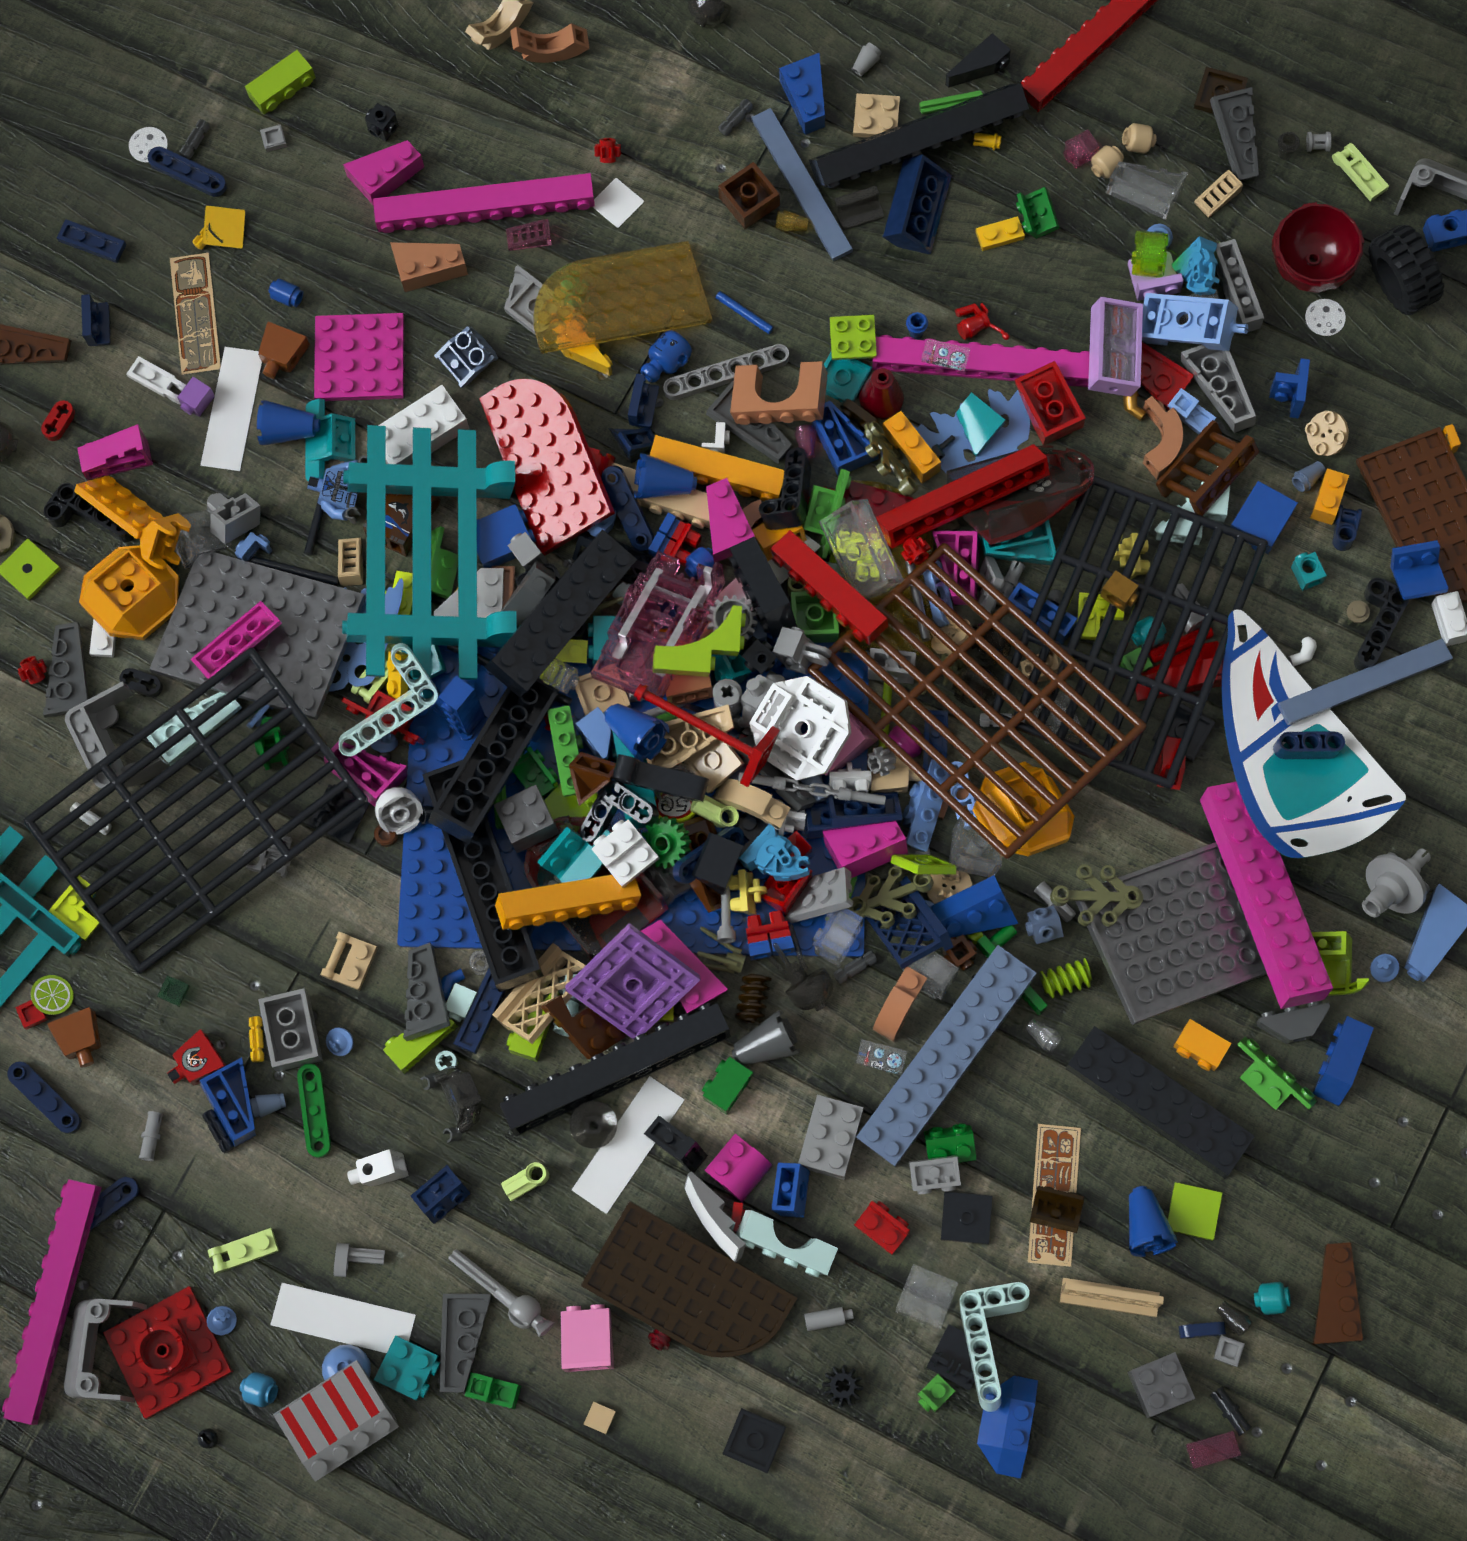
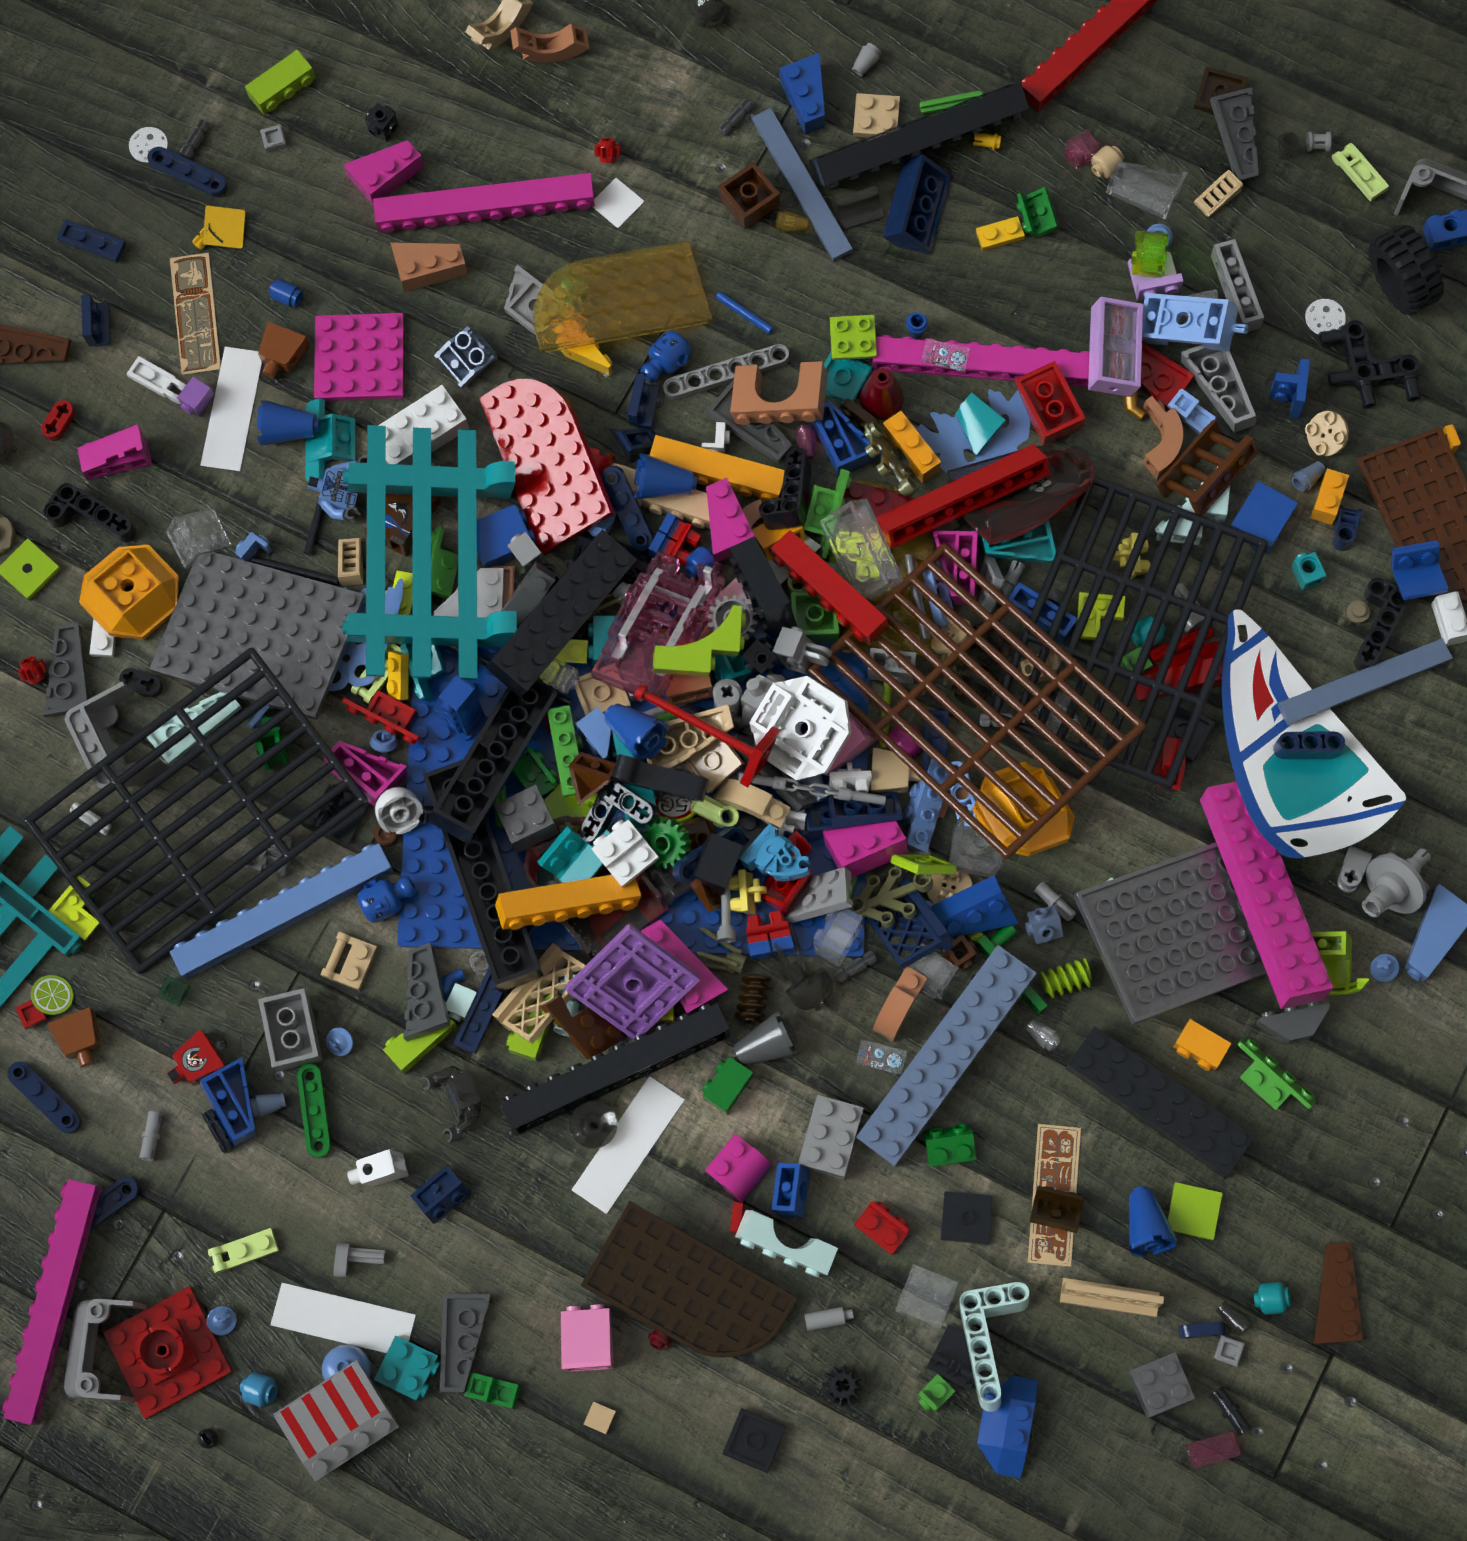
light orange hinge [74,475,191,570] -> none
dark pink slope [190,601,282,679] -> none
light grey brick [207,493,260,544] -> none
yellow axle [249,1016,264,1063] -> none
light aqua beam [339,643,438,756] -> none
light aqua bush [435,1051,458,1072] -> none
light grey piece [448,1249,555,1337] -> none
yellowish green piece [501,1162,549,1202] -> none
clear pink slope [506,219,552,251] -> none
black bracket [644,1115,708,1173] -> none
slope [684,1171,746,1262] -> none
light grey gear [867,746,896,776] -> none
red gear [901,537,931,565] -> none
light grey bracket [909,1155,961,1194] -> none
black hand [932,435,955,460] -> none
black slope [945,33,1011,88] -> none
red piece [955,303,1010,340] -> none
olive plant [1050,864,1143,927] -> none
pearl gold brick [1100,570,1139,611] -> none
tan head [1122,123,1156,154] -> none
dark azure piece [1172,236,1220,296] -> none
dark red rock [1272,202,1364,293] -> none
white arm [1288,637,1317,667] -> none
blue wedge [1313,1016,1374,1106] -> none
none -> medium blue brick [169,843,394,980]
none -> blue piece [357,876,417,923]
none -> black pin [1319,320,1421,409]
none -> light grey piece [1337,845,1373,893]

